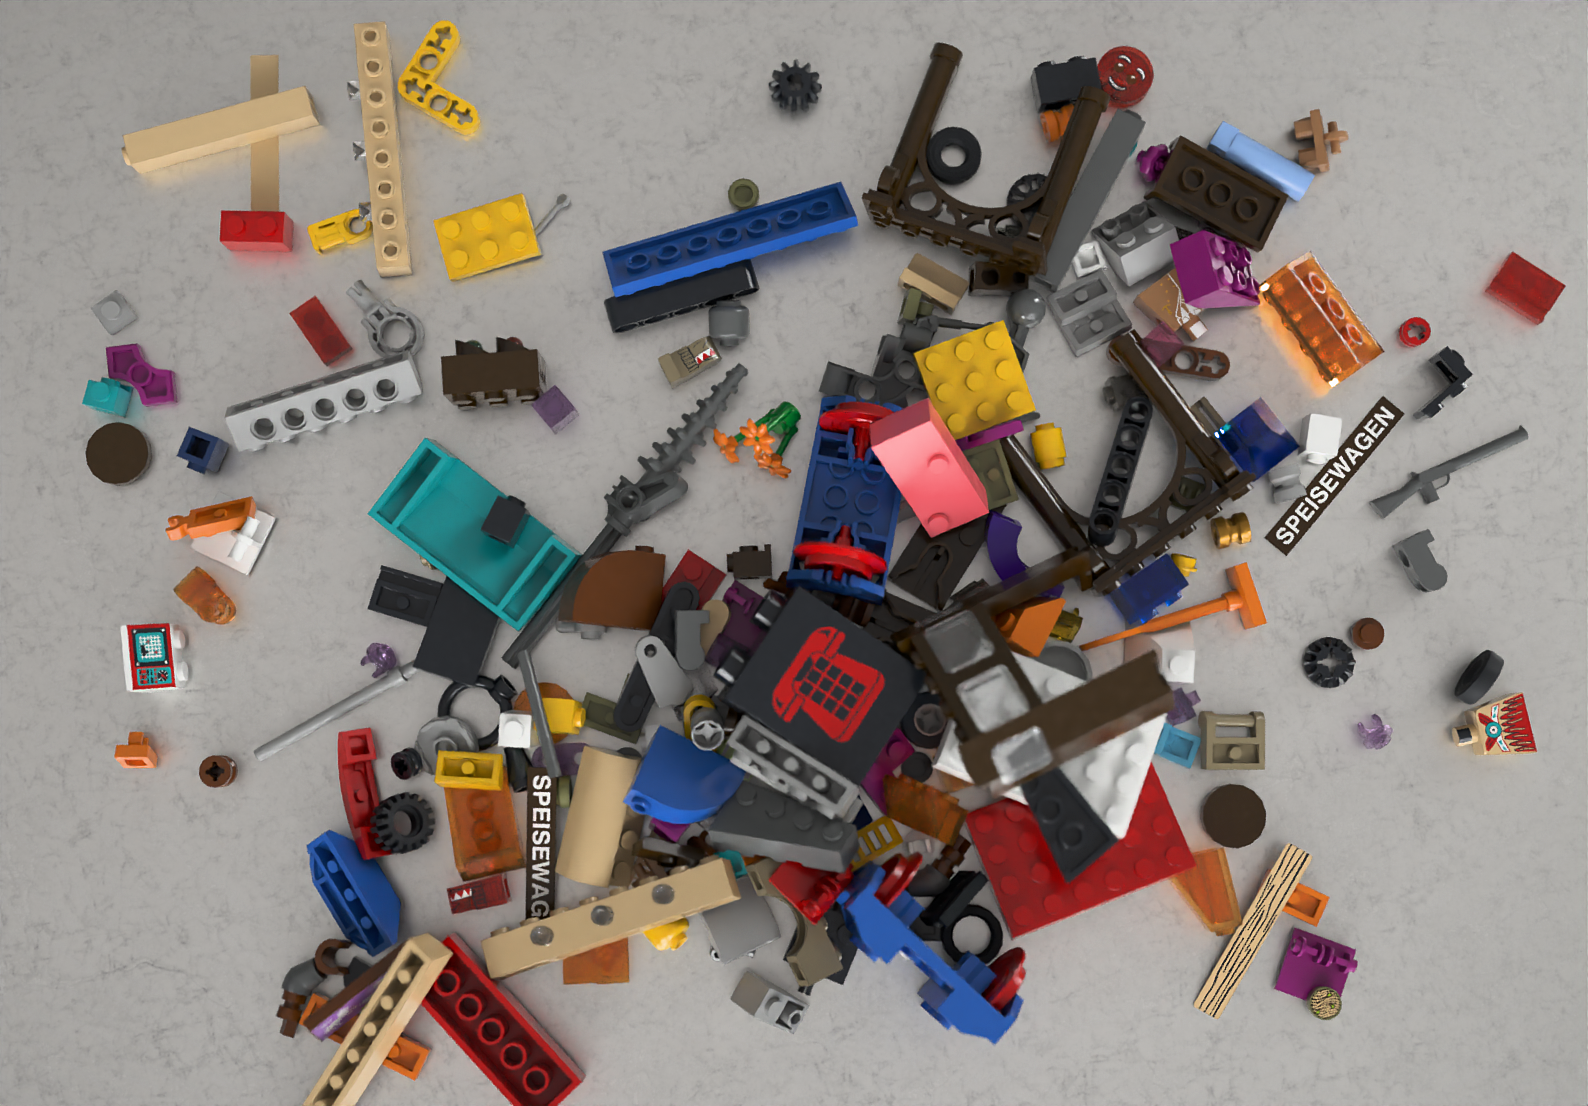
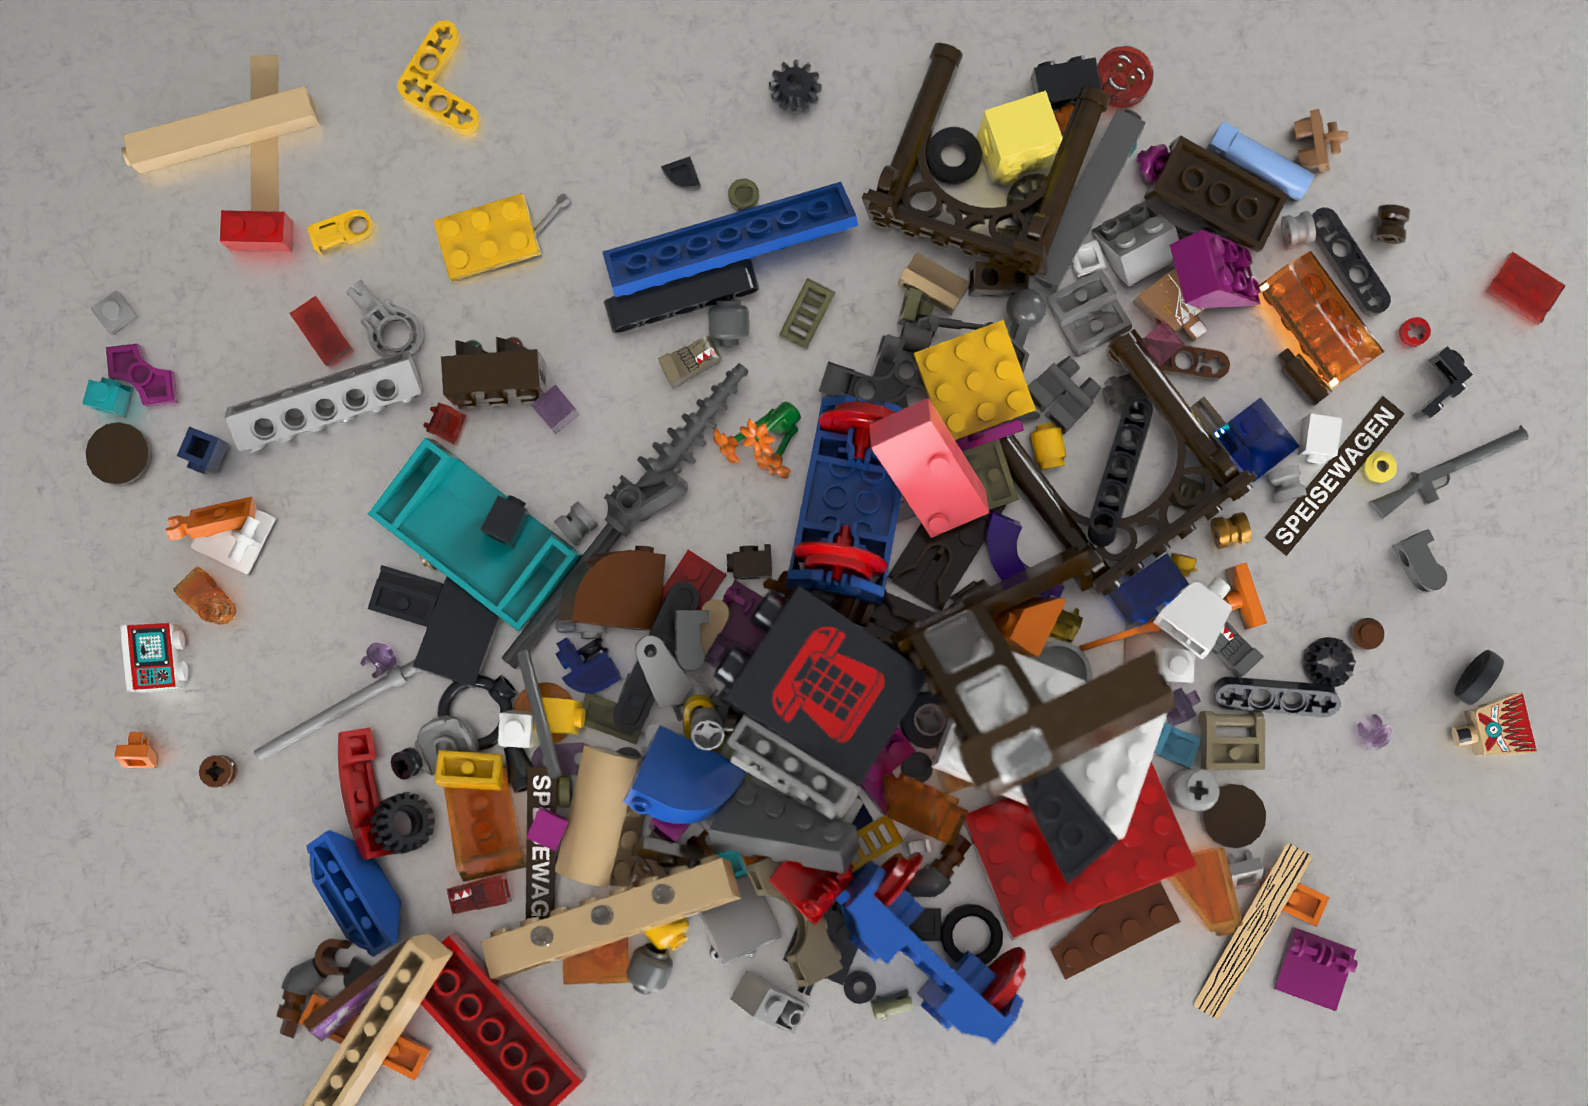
tan piece [347,21,413,278] -> none
black plate [919,871,989,928] -> none
tile [1306,986,1342,1020] -> none
none -> clear red tile [423,402,466,444]
none -> magenta tile [526,806,570,851]
none -> light grey wheel [554,501,598,546]
none -> clear blue brick [555,637,624,694]
none -> black bush [577,637,609,666]
none -> dark grey head [626,943,673,995]
none -> black tile [661,156,701,189]
none -> olive slope [779,278,836,349]
none -> black plate [843,971,876,1004]
none -> olive pin [870,989,914,1021]
none -> light yellow piece [976,91,1063,186]
none -> dark grey hips [1028,356,1101,435]
none -> reddish brown wing [1050,882,1181,980]
none -> white torso [1153,578,1232,660]
none -> light grey piece [1166,769,1219,811]
none -> dark grey leg [1211,621,1264,677]
none -> black beam [1213,677,1341,717]
none -> light grey tile [1226,849,1264,890]
none -> dark brown cylinder [1278,347,1332,406]
none -> light grey wheel [1281,211,1316,247]
none -> black beam [1312,207,1391,316]
none -> light yellow plate [1364,451,1397,483]
none -> dark brown wheel [1373,204,1410,244]

